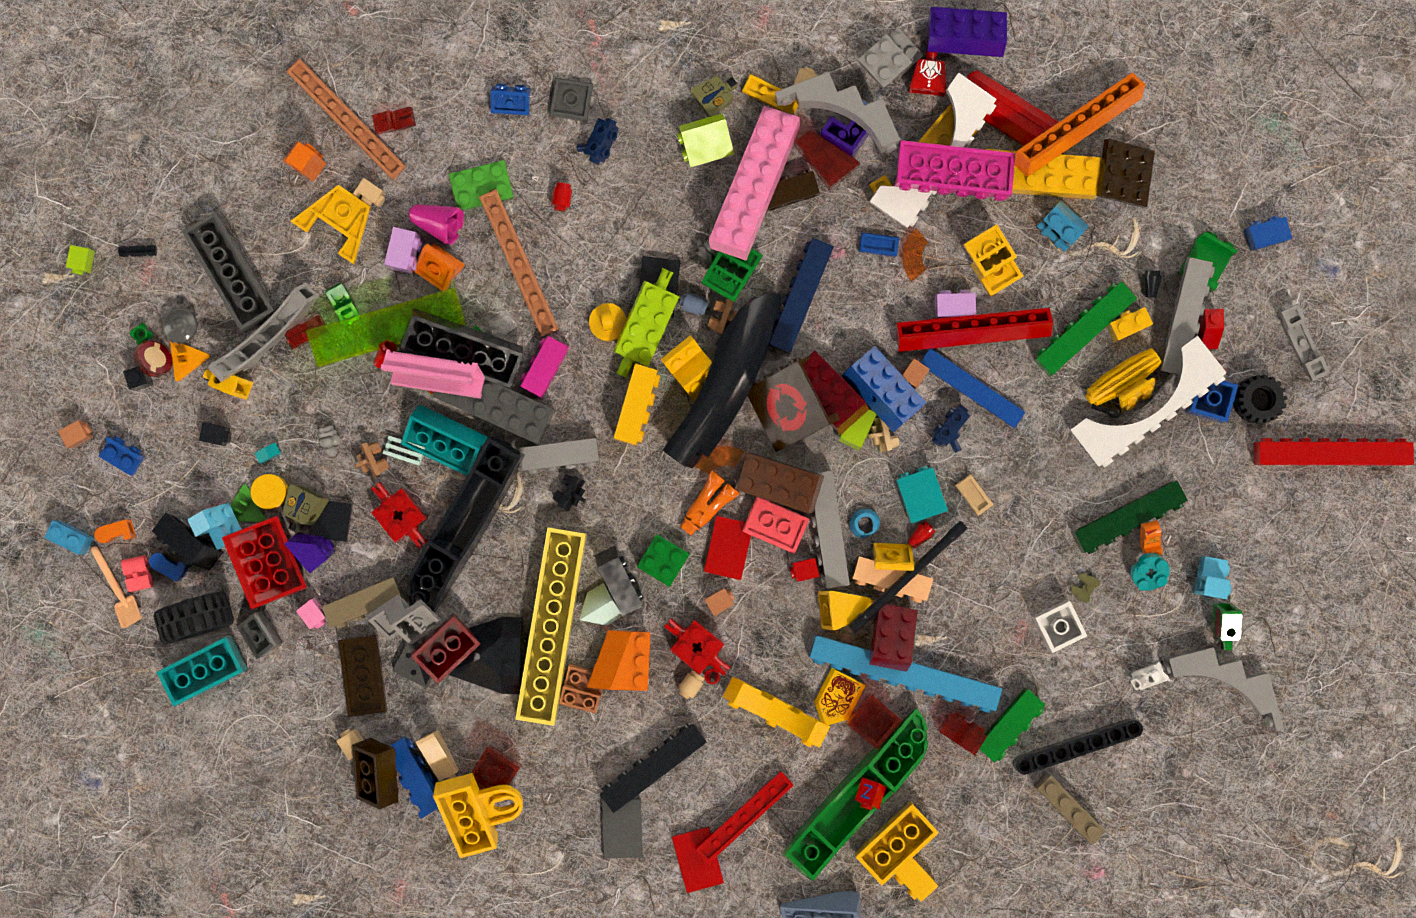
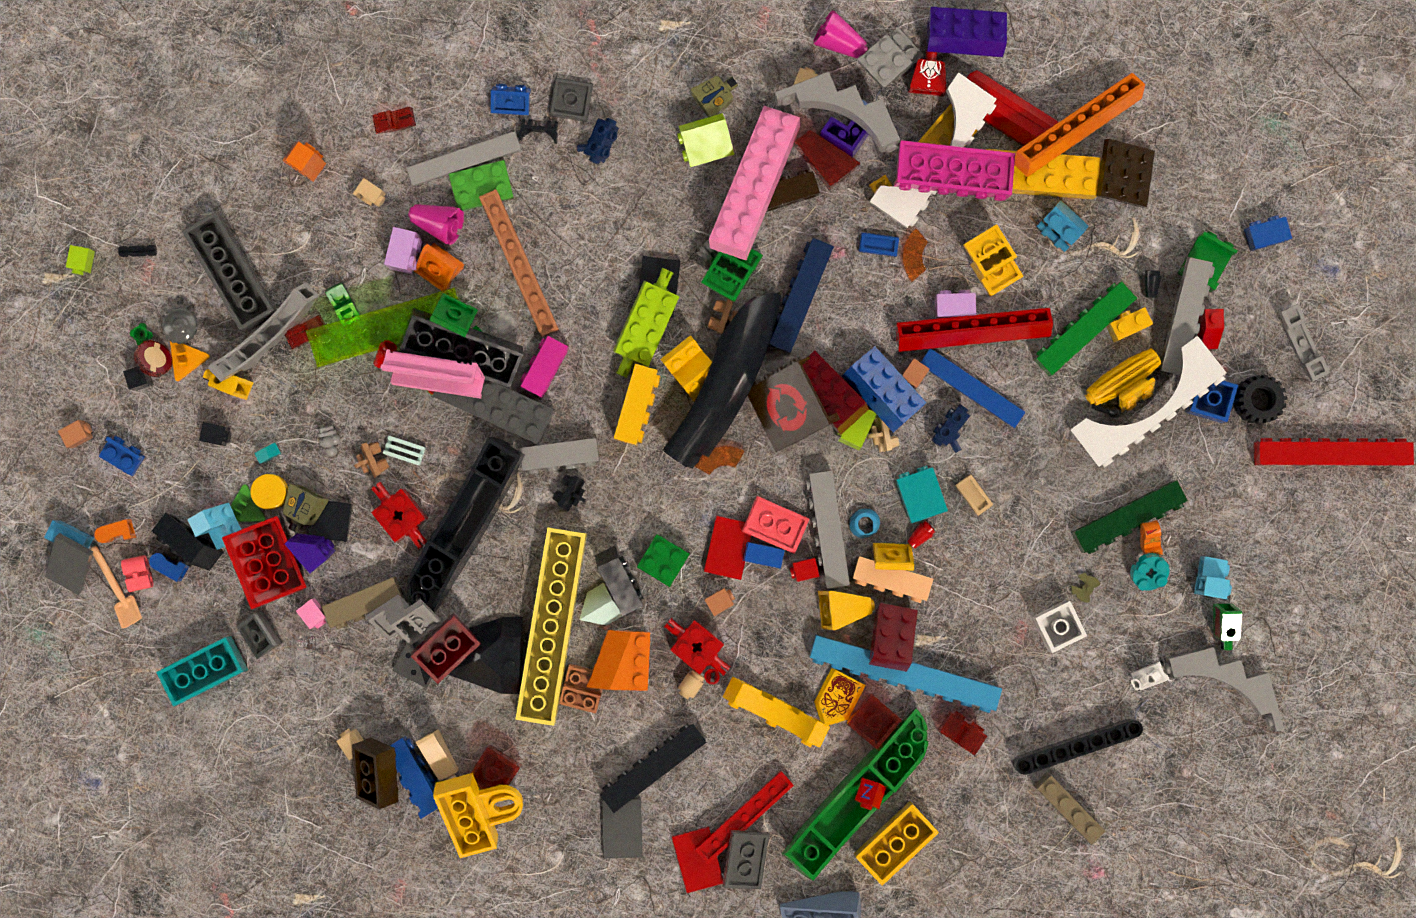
black tyre [153,592,234,644] -> none
nougat tile [286,58,406,180] -> none
yellow wing [291,185,371,265] -> none
dark brown plate [338,635,387,717] -> none
teal slope [401,404,488,476] -> none
red brick [551,182,572,212] -> none
yellow tile [589,303,627,342] -> none
sand blue brick [679,292,709,316] -> none
orange piece [680,470,741,536] -> none
reddish brown brick [736,453,824,513] -> none
yellow tile [742,74,798,115] -> none
black piece [848,521,968,634] -> none
yellow brick [894,858,938,902] -> none
green brick [975,688,1046,763] -> none
none -> dark grey tile [45,533,93,595]
none -> light grey tile [407,131,522,187]
none -> green tile [429,293,478,337]
none -> black piece [519,119,558,144]
none -> dark grey tile [722,830,770,889]
none -> blue tile [743,542,785,569]
none -> dark pink cone [813,10,868,59]

